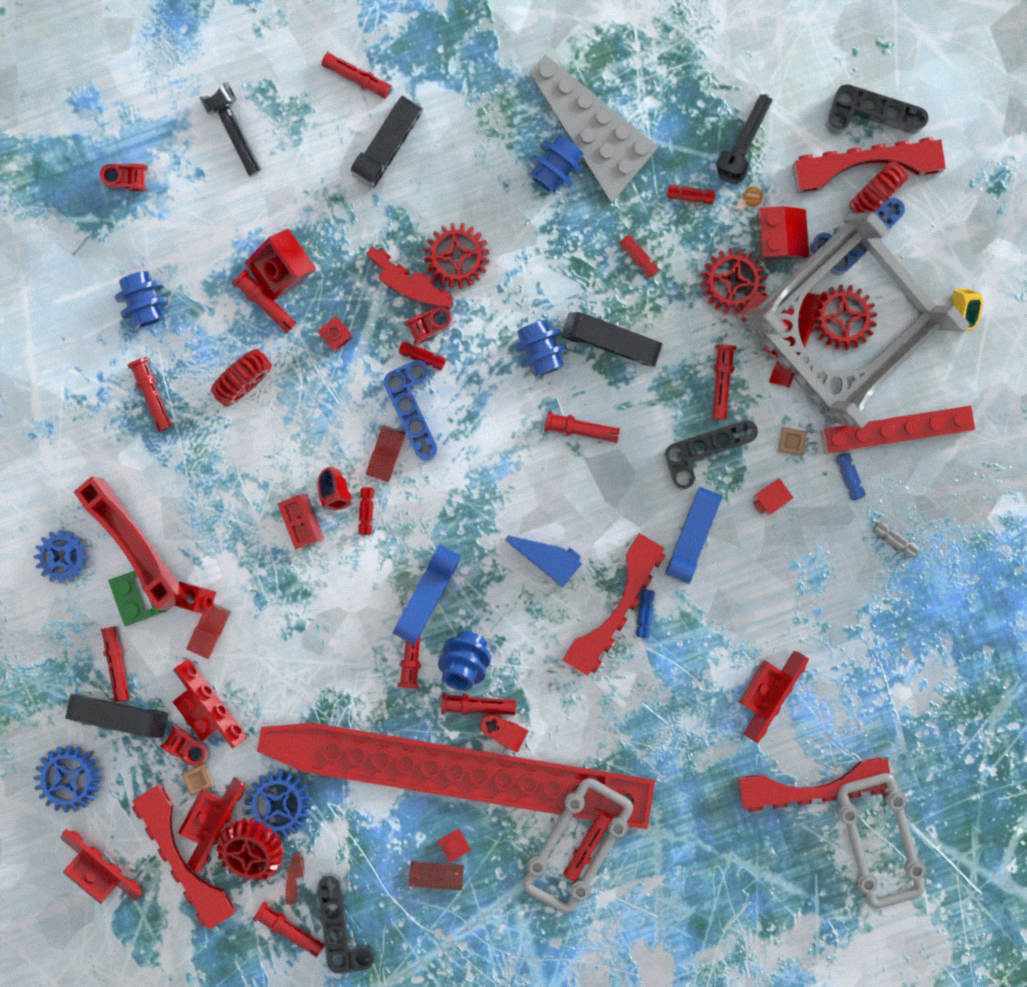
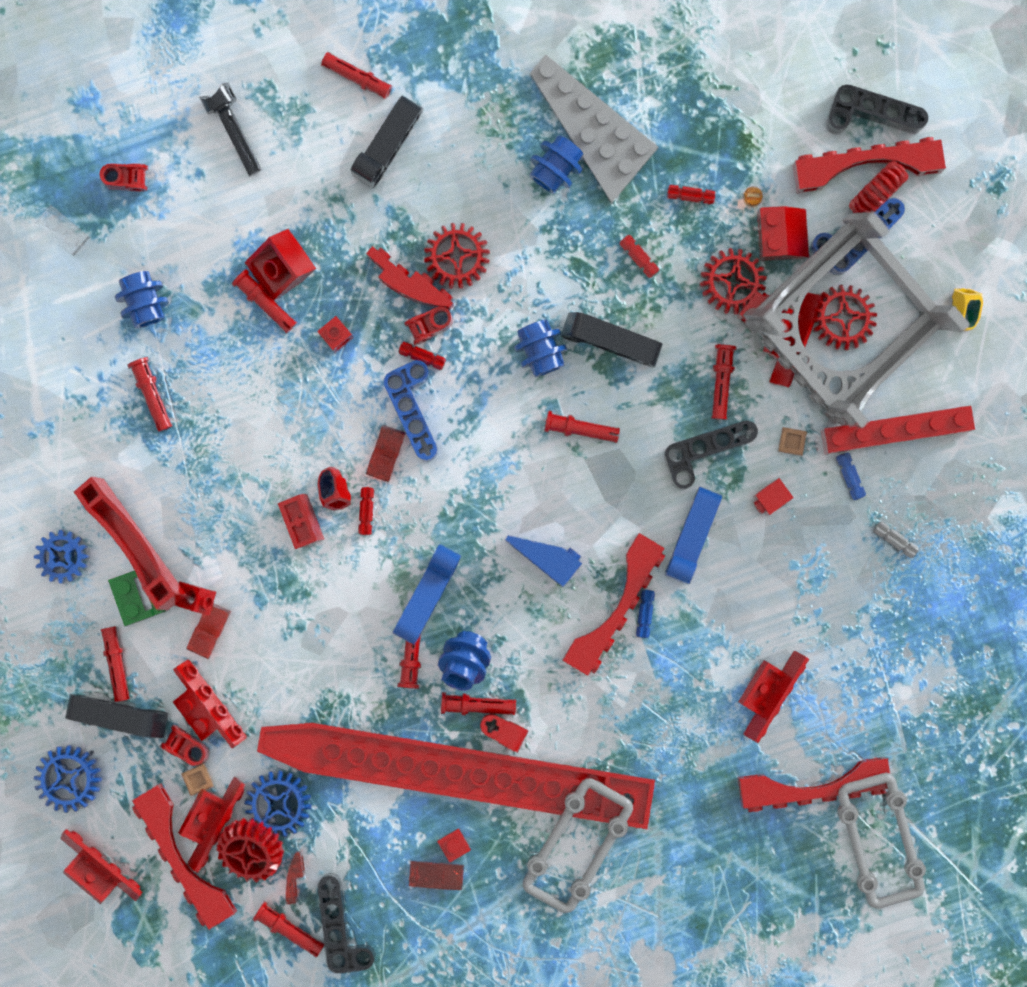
red gear [211,349,272,407] -> none
red pin [563,810,613,881] -> none
black piece [716,93,773,184] -> none

